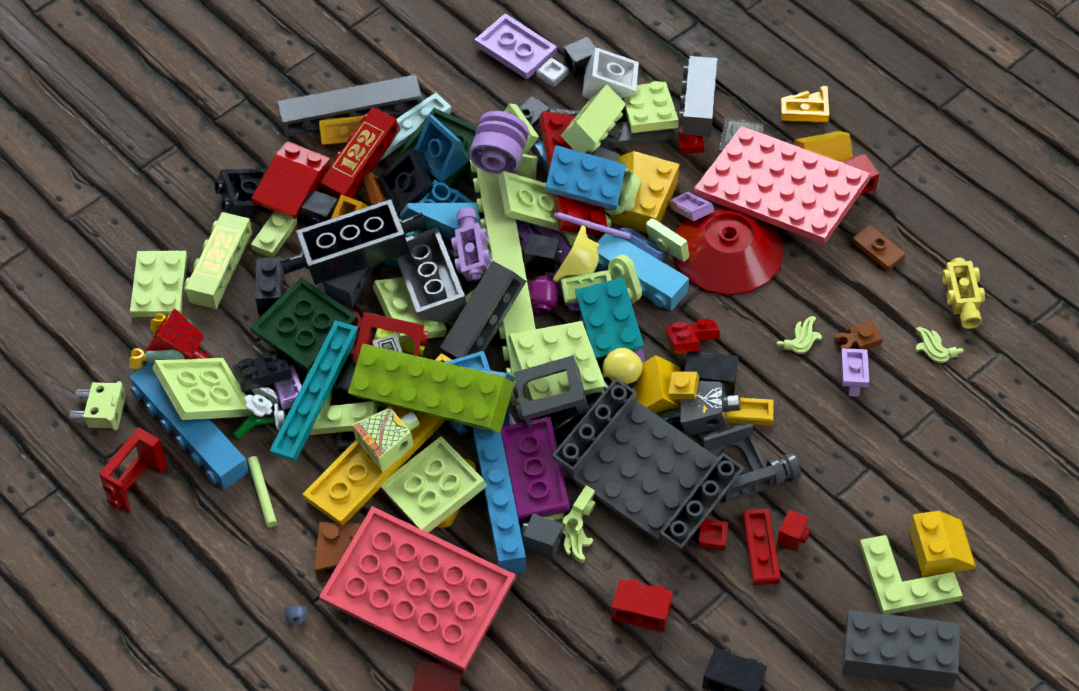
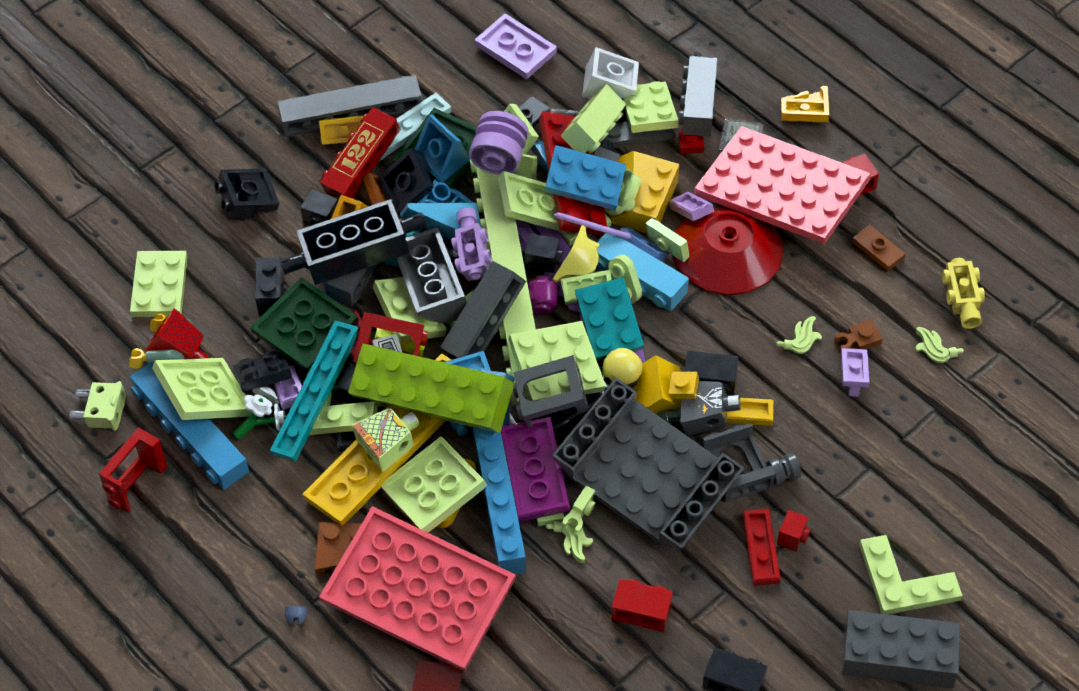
yellowish green brick [184,212,252,309] -> none
yellowish green bar [247,456,277,527] -> none
red slope [251,141,330,219] -> none
yellowish green plate [251,211,298,258] -> none
dark grey brick [521,514,563,559] -> none
white tile [536,58,569,87] -> none
brick [564,37,599,77] -> none
red plate [665,319,720,354] -> none
red plate [698,519,728,551] -> none
yellow slope [794,131,853,162] -> none
yellow slope [909,511,976,577] -> none

